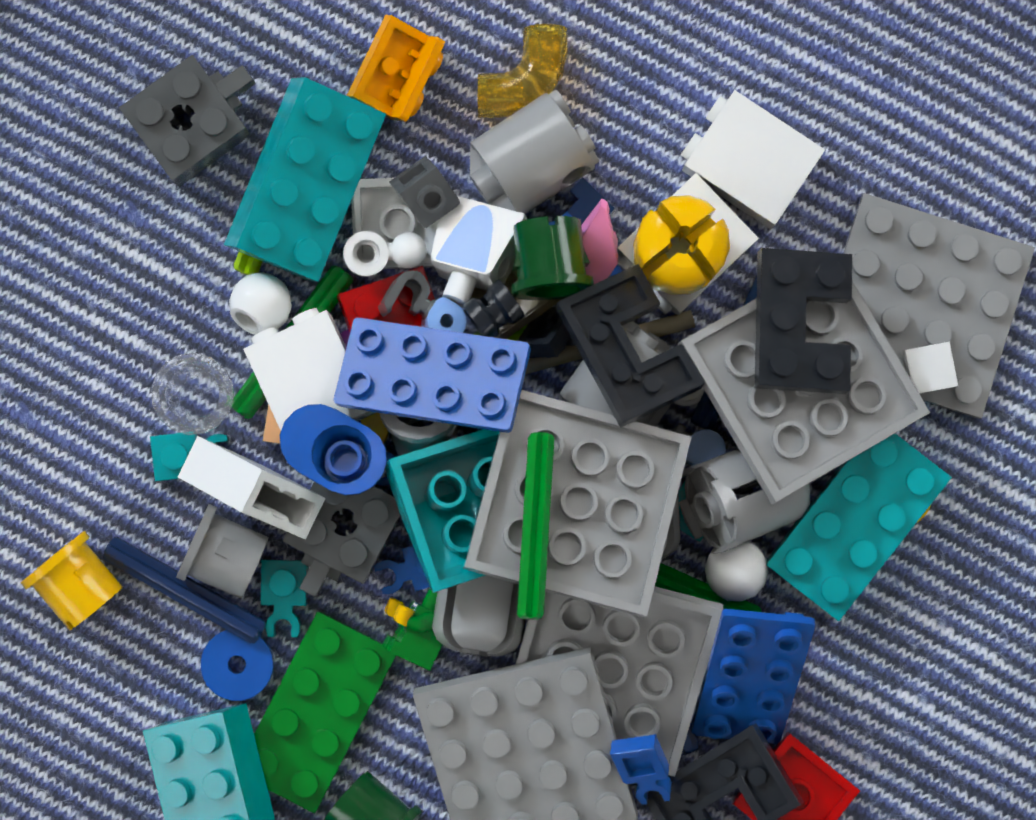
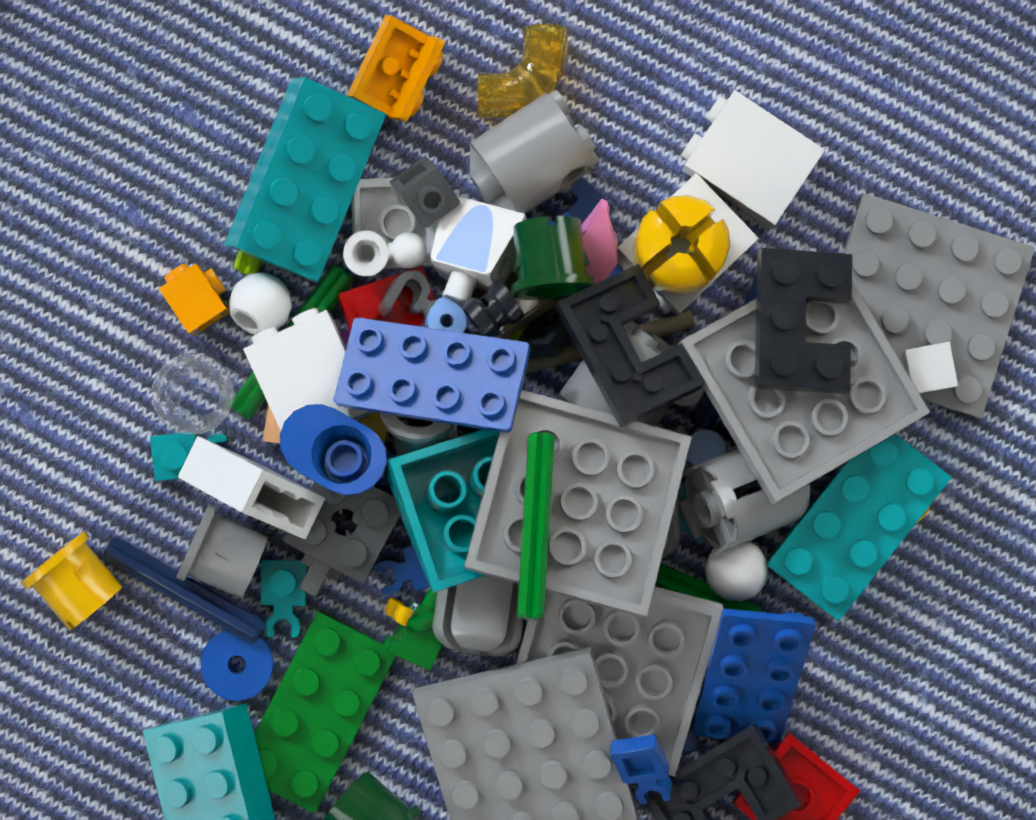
dark grey hinge [119,54,256,187] -> none
none -> light orange brick [159,263,230,337]

